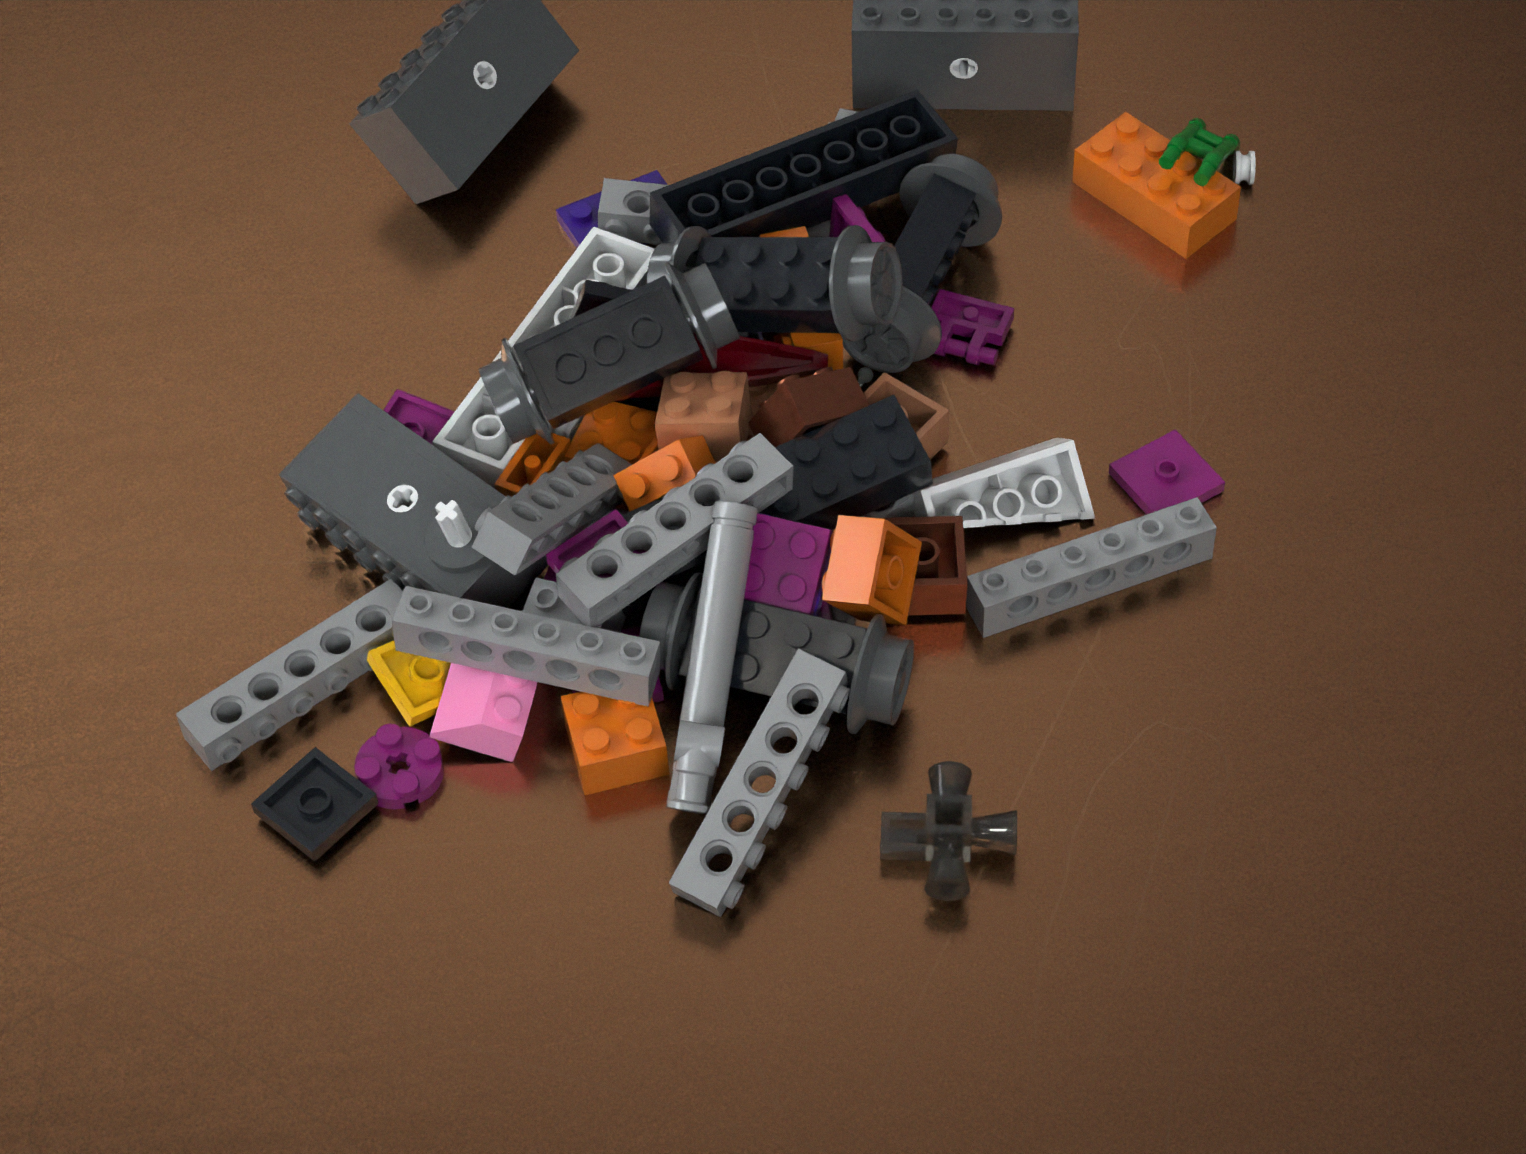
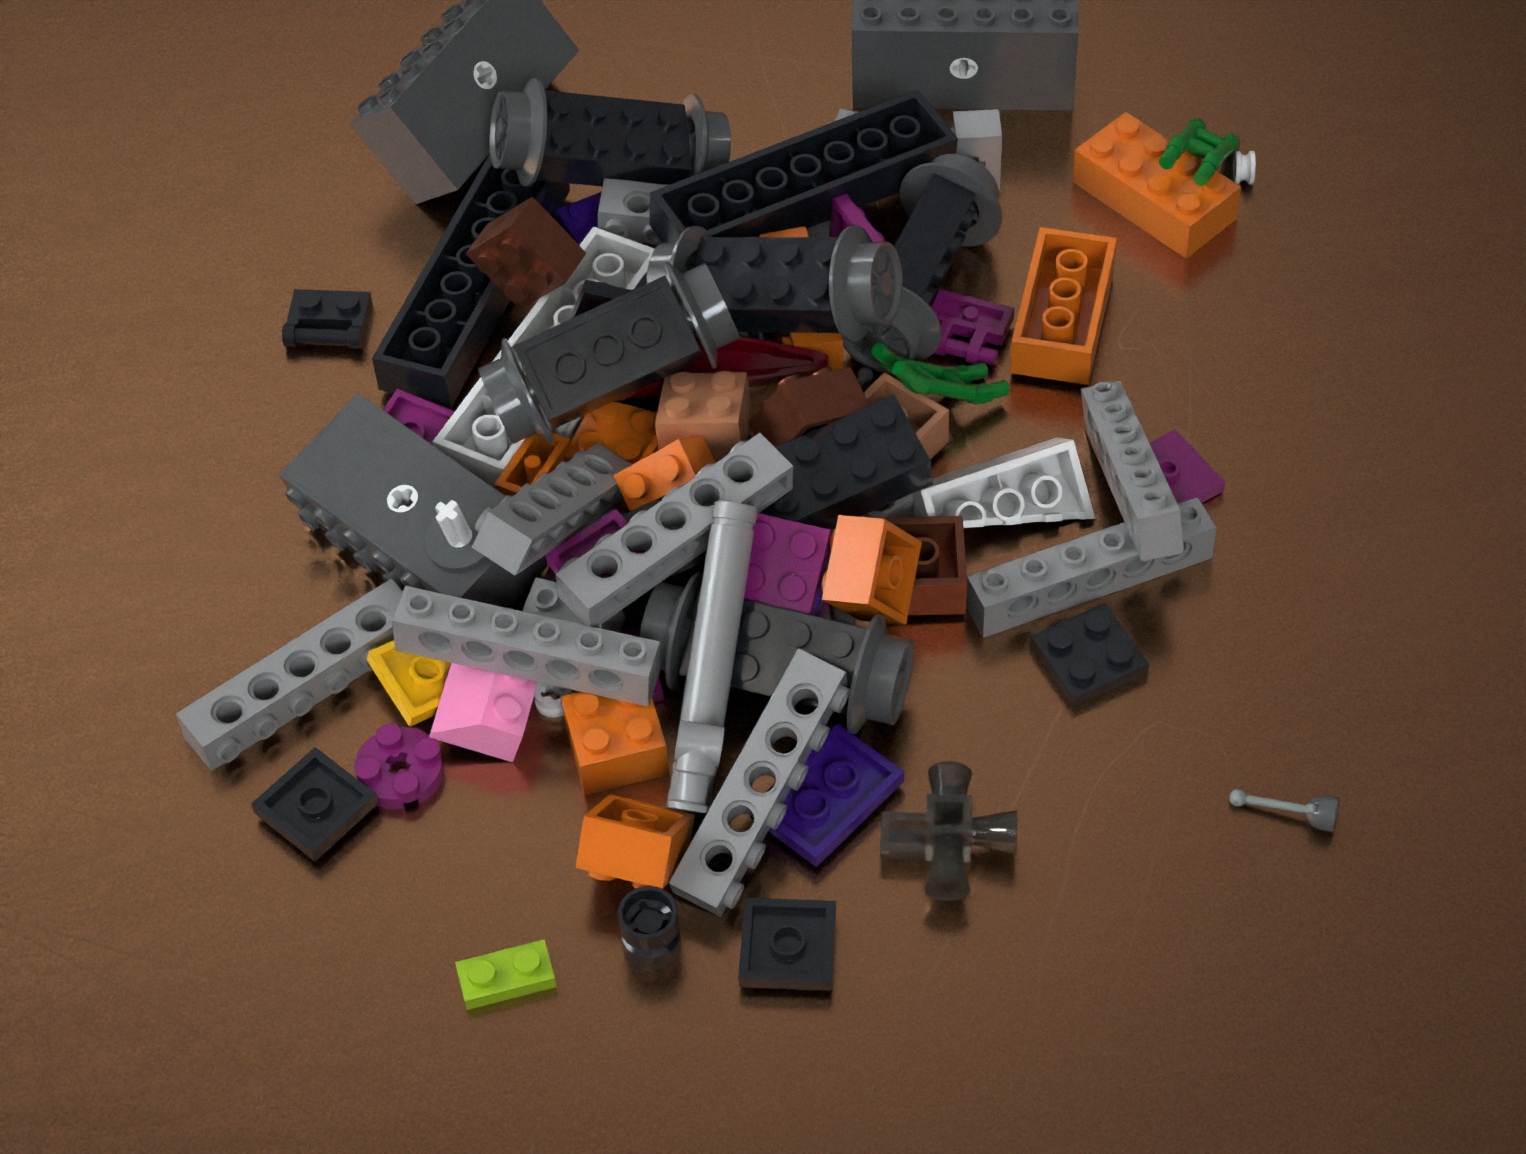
none -> black plate [282,289,372,349]
none -> black brick [372,154,570,408]
none -> lime plate [455,939,557,1010]
none -> copper brick [466,197,586,309]
none -> black brick [489,78,731,187]
none -> white bush [534,682,572,718]
none -> orange brick [575,794,695,889]
none -> black wheel [618,886,681,970]
none -> black plate [738,898,836,991]
none -> dark purple plate [750,724,904,867]
none -> green piece [871,342,1010,405]
none -> light grey brick [950,109,1002,191]
none -> orange brick [1010,227,1117,385]
none -> black plate [1030,603,1149,707]
none -> light grey brick [1081,381,1184,562]
none -> hinge [1229,789,1340,833]

